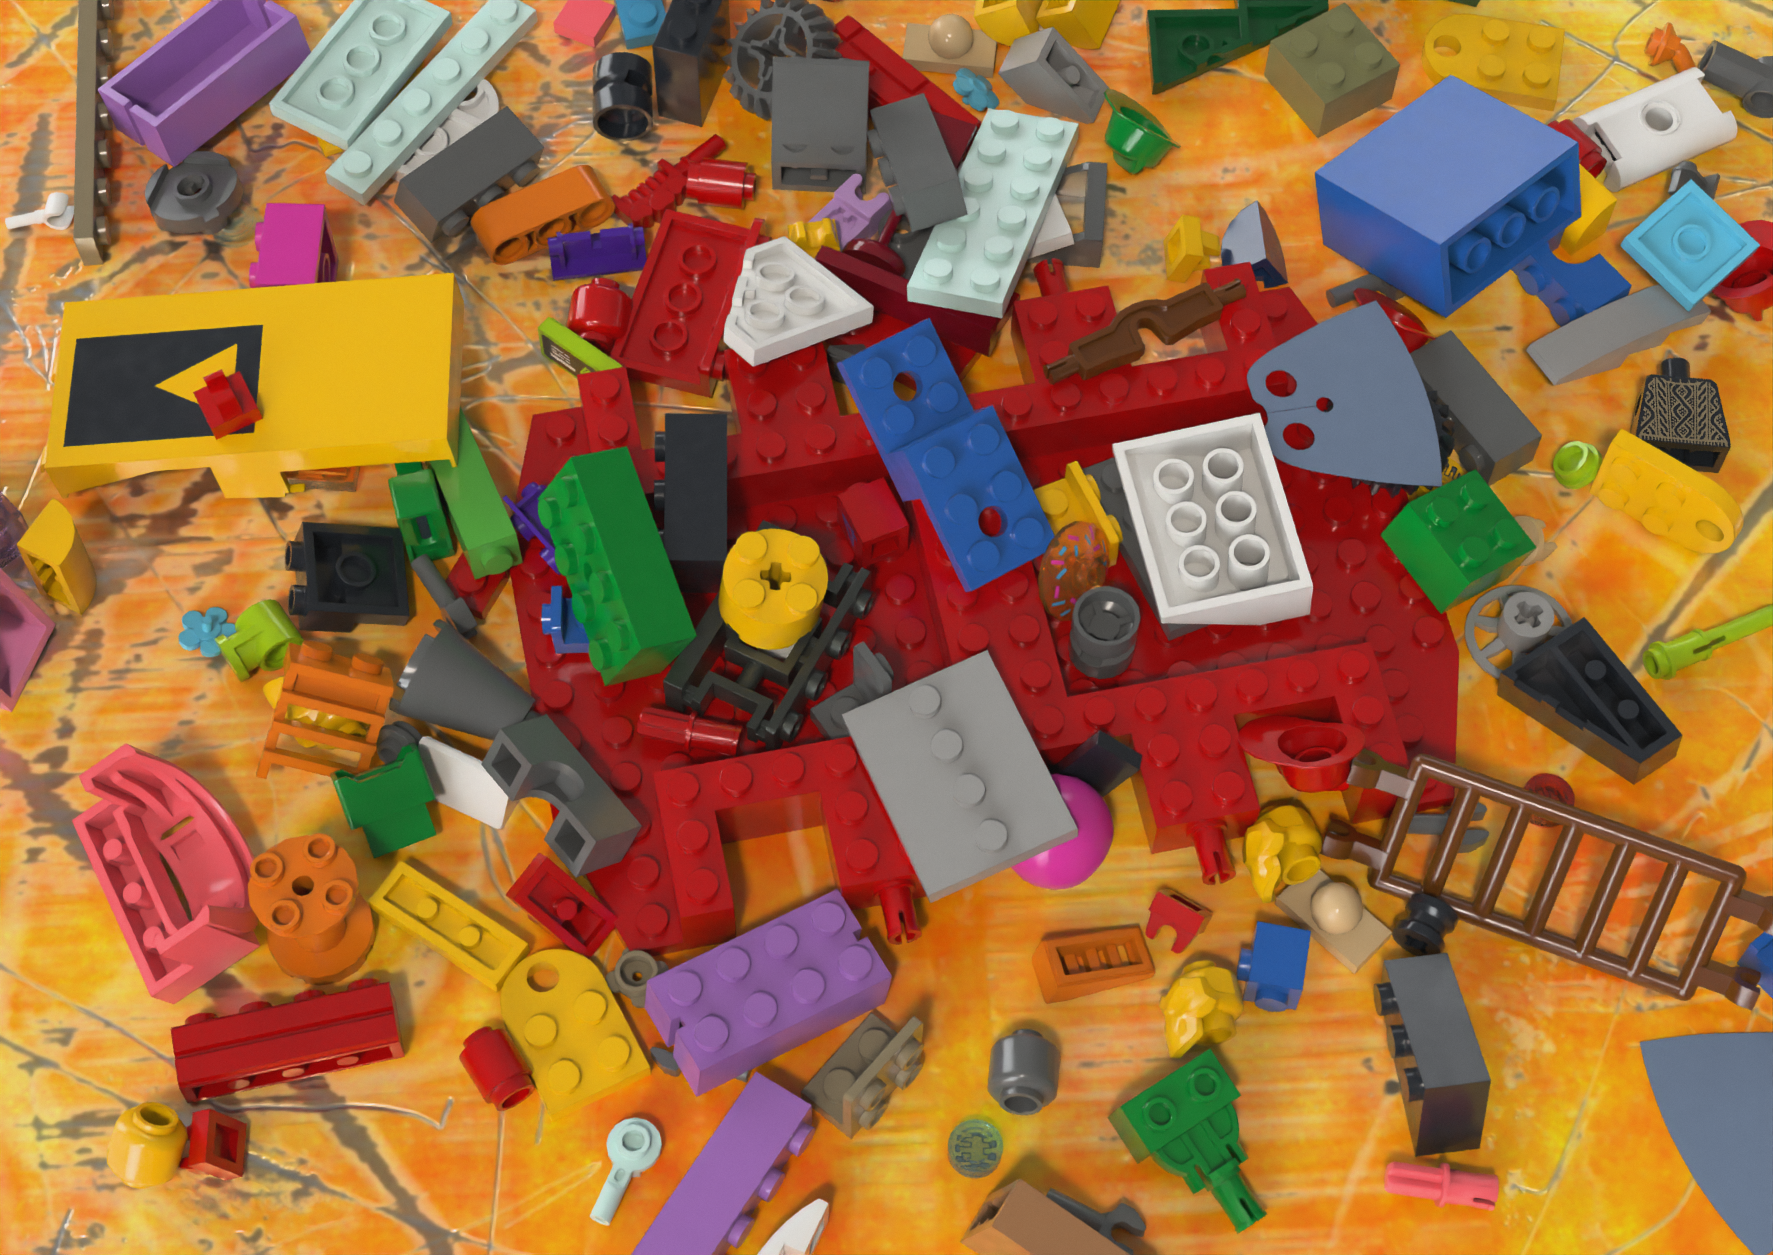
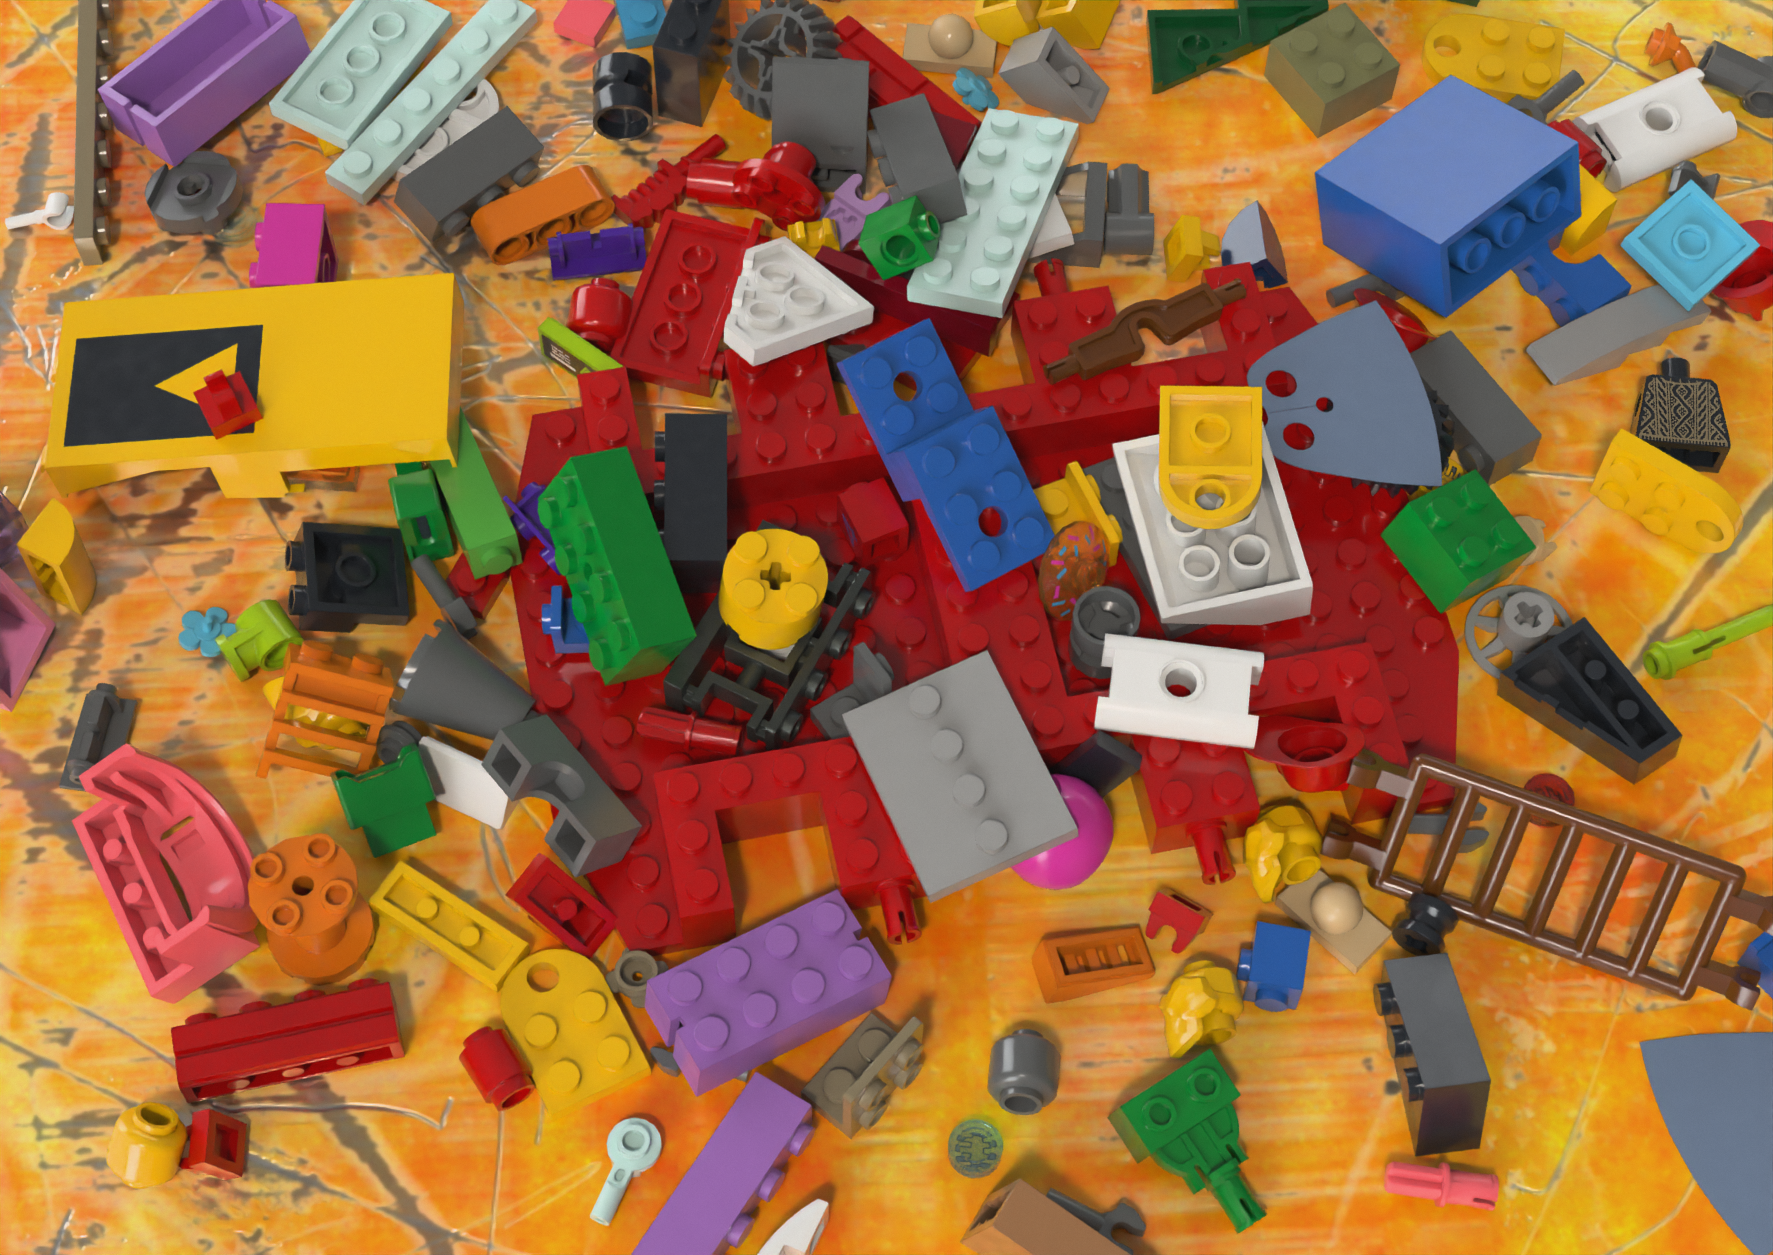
green piece [1104,89,1181,174] -> none
lime plate [1553,441,1602,489] -> none
none -> dark grey hinge [59,683,138,792]
none -> red plate [731,141,825,232]
none -> green brick [858,195,941,280]
none -> white piece [1094,633,1264,749]
none -> dark grey piece [1104,163,1154,255]
none -> yellow plate [1158,386,1262,529]
none -> dark grey bar [1507,70,1585,125]

